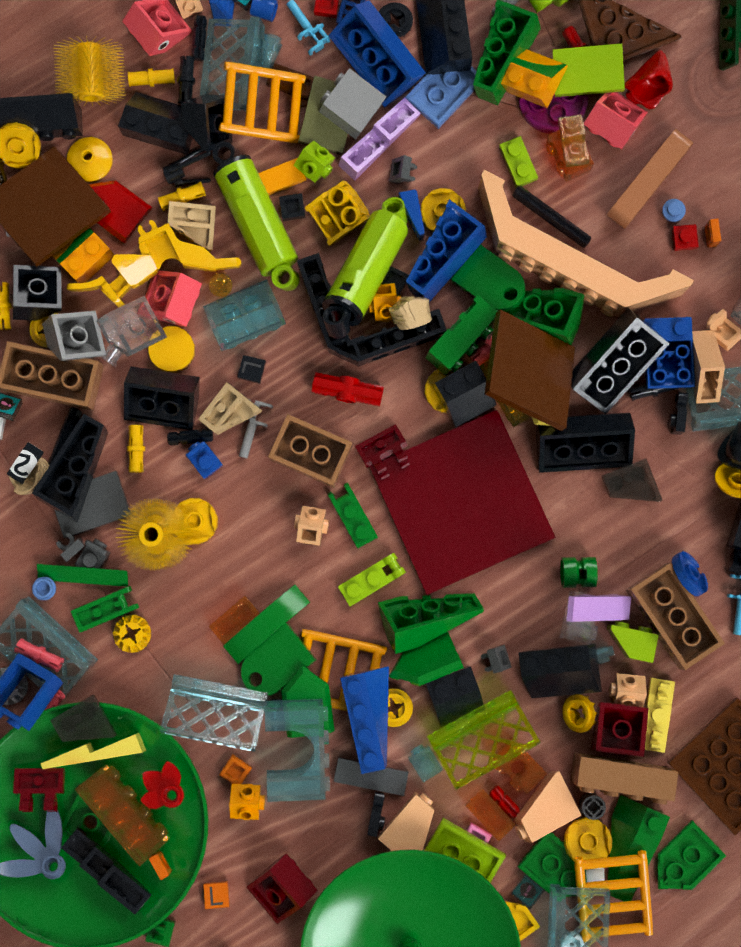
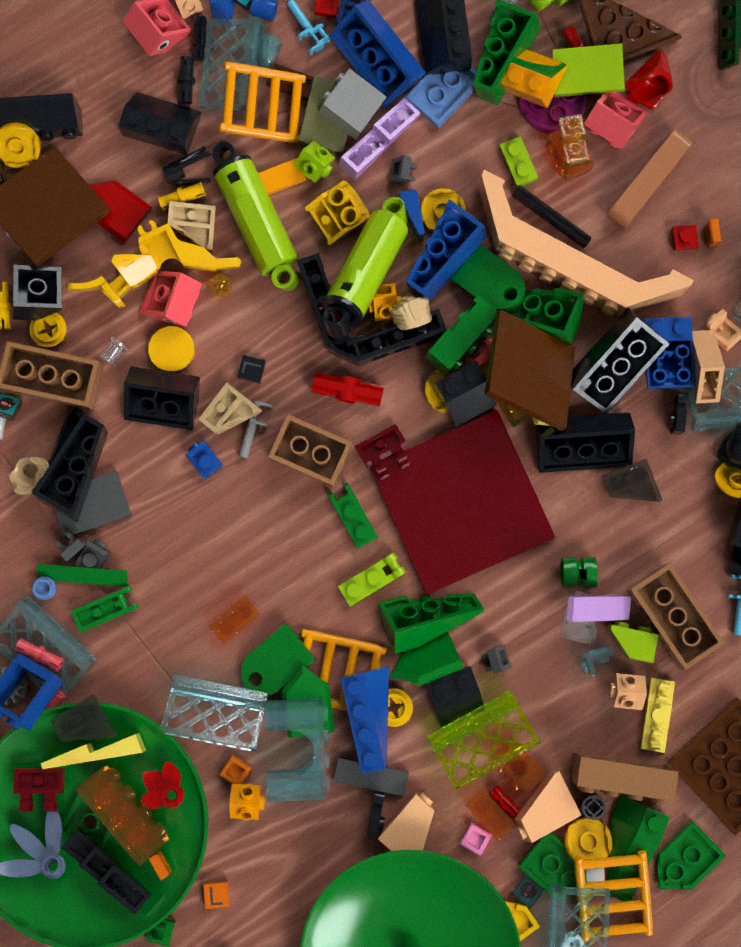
sticker [7,442,44,484] -> none
light grey slope [42,311,106,361] -> none
light orange slope [52,228,114,283] -> none
yellow piece [53,36,126,106] -> none
yellow dish [67,137,113,182] -> none
clear slope [96,296,167,357] -> none
yellow gear [113,615,151,653] -> none
yellow piece [115,499,195,571] -> none
yellow pin [127,425,145,473] -> none
yellow pin [128,68,175,87] -> none
black axle [167,428,214,446] -> none
yellow tile [172,498,218,544] -> none
black slope [181,94,232,152] -> none
clear light blue slope [203,280,286,351] -> none
green slope [223,585,310,664] -> none
dark red slope [246,853,318,924] -> none
black plate [279,193,306,221] -> none
light nougat brick [294,506,329,546] -> none
black gear [379,2,413,37] -> none
black tile [381,266,409,296] -> none
clear light blue bracket [408,744,443,783] -> none
lime tile [424,818,506,883] -> none
black slope [518,643,602,698] -> none
yellow gear [563,694,598,733] -> none
dark red slope [591,702,649,757] -> none
black pin [628,383,678,401] -> none
medium blue plate [662,199,686,222] -> none
blue tile [672,551,708,597] -> none

